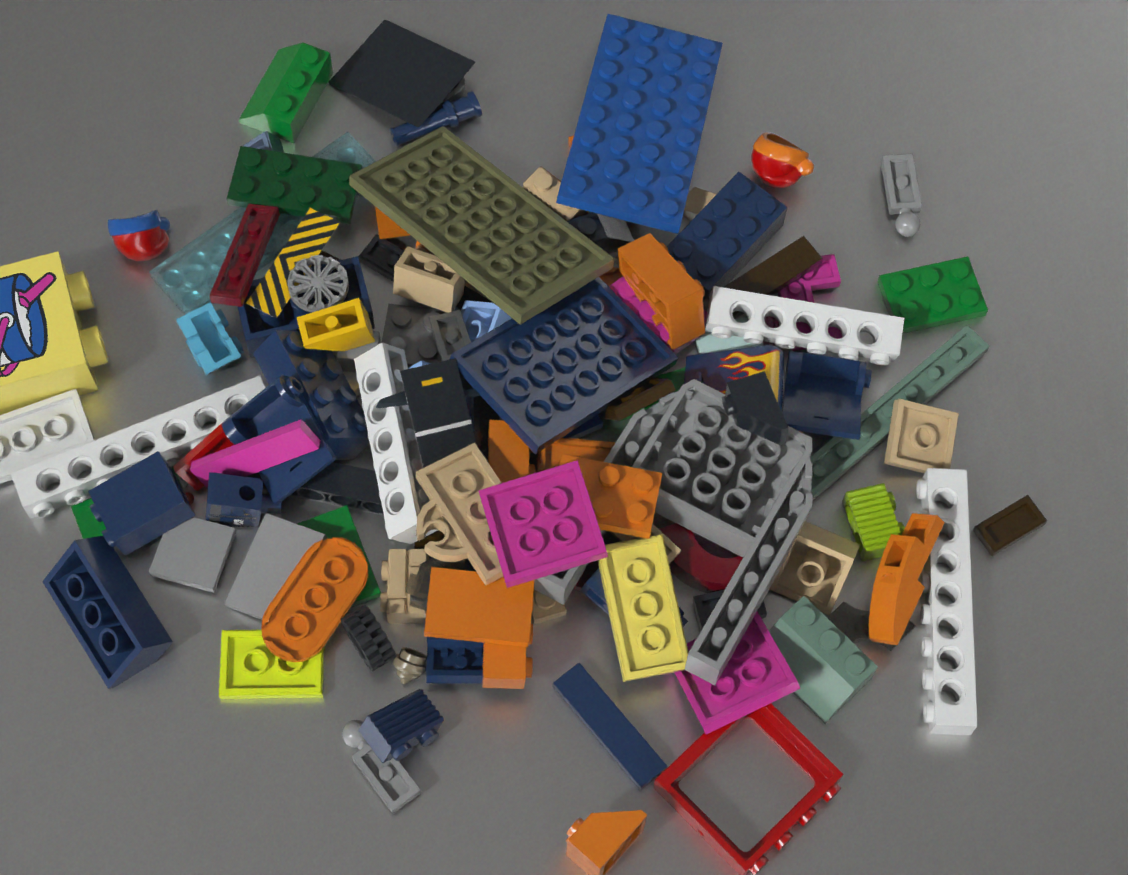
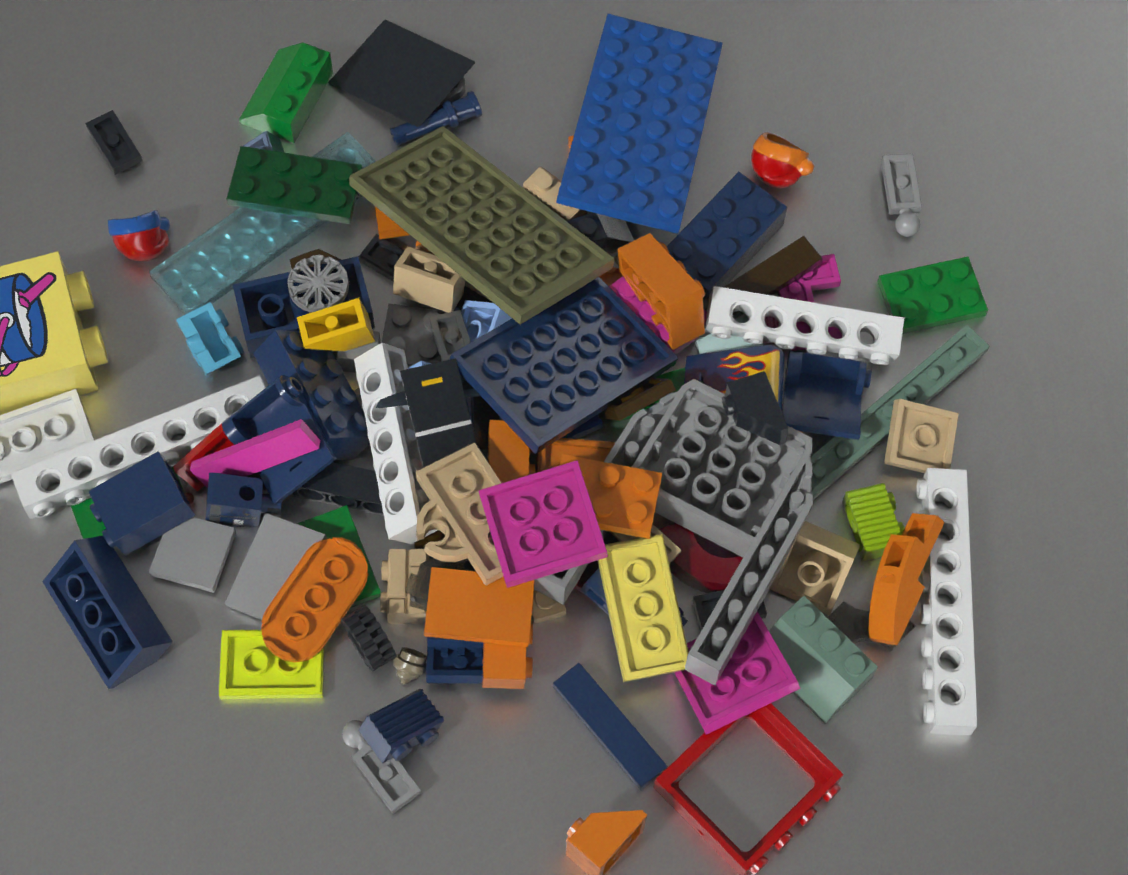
dark red tile [209,204,280,307] -> none
sticker [246,208,340,318] -> none
tan slope [683,187,716,221] -> none
dark brown tile [973,495,1047,556] -> none
none -> black plate [85,110,143,175]

